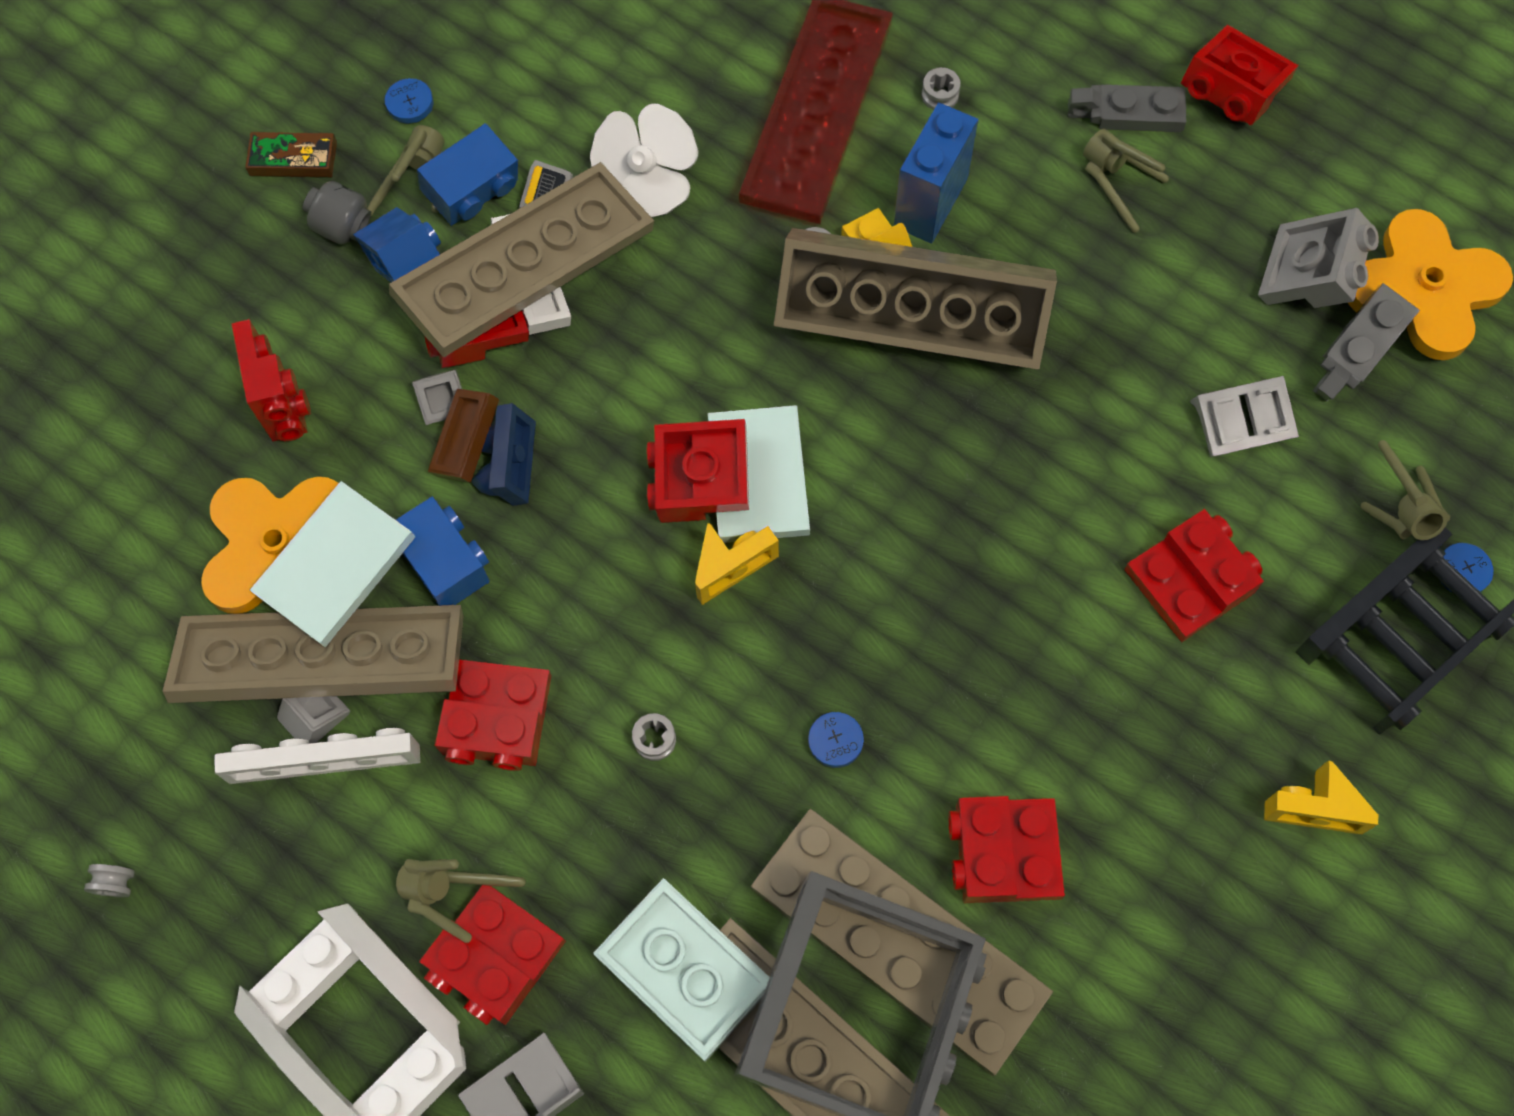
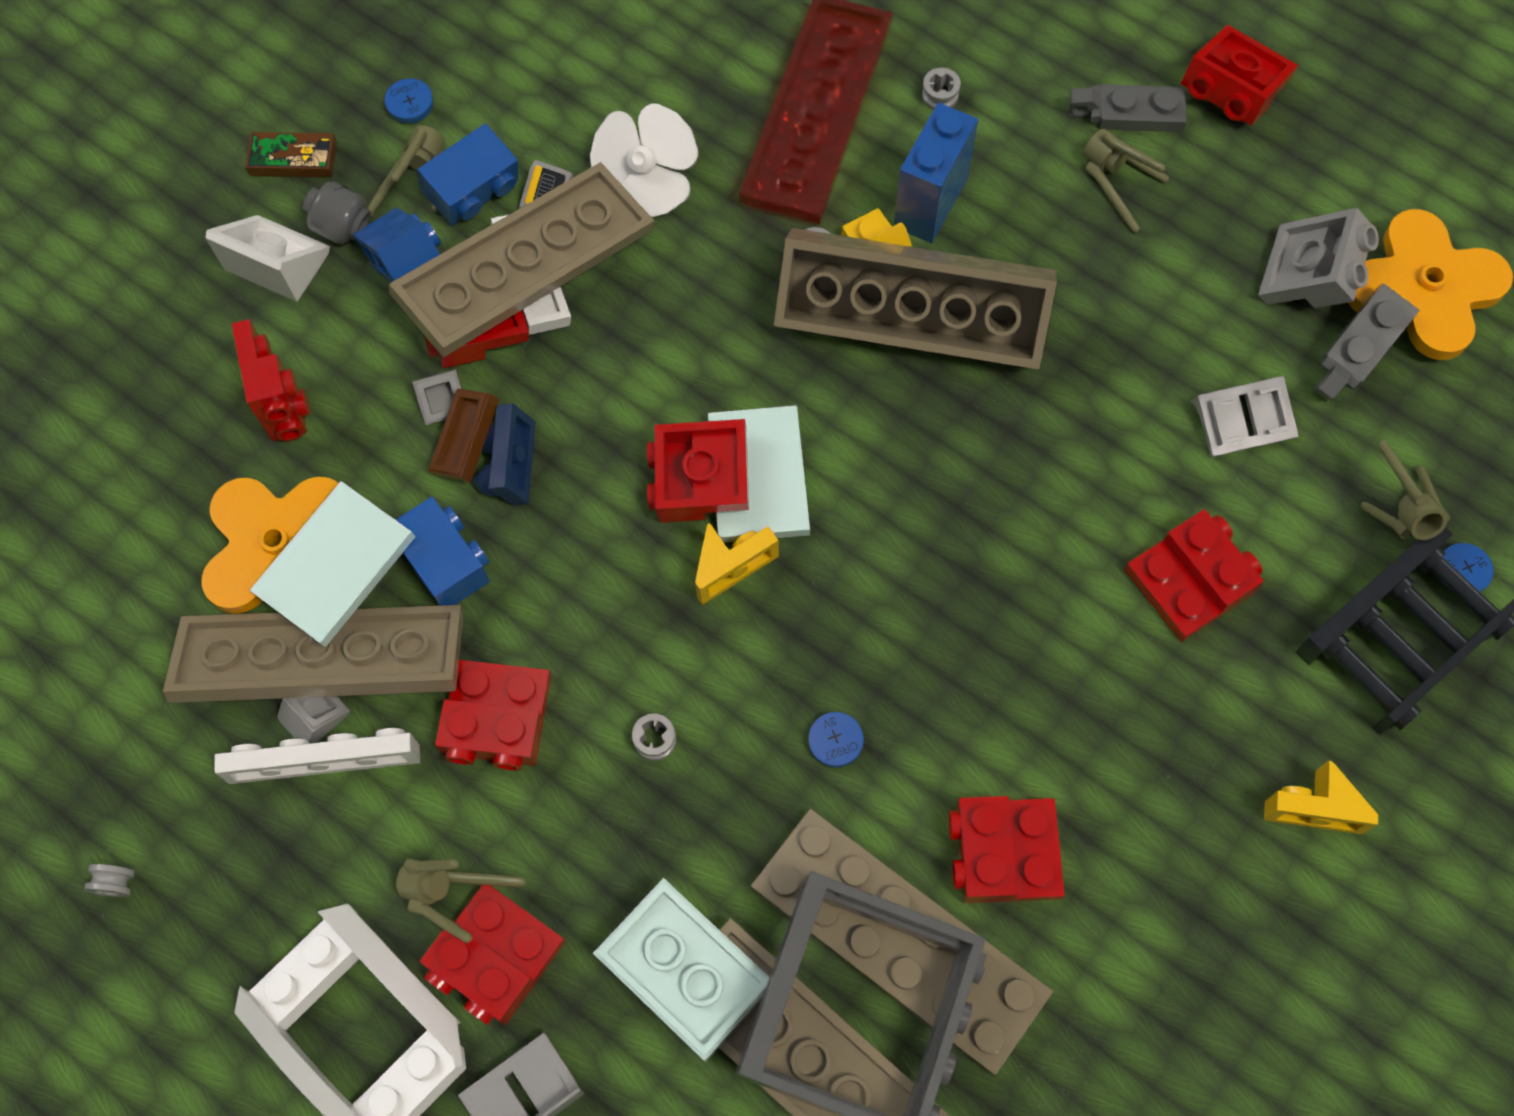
none -> white slope [205,215,330,302]

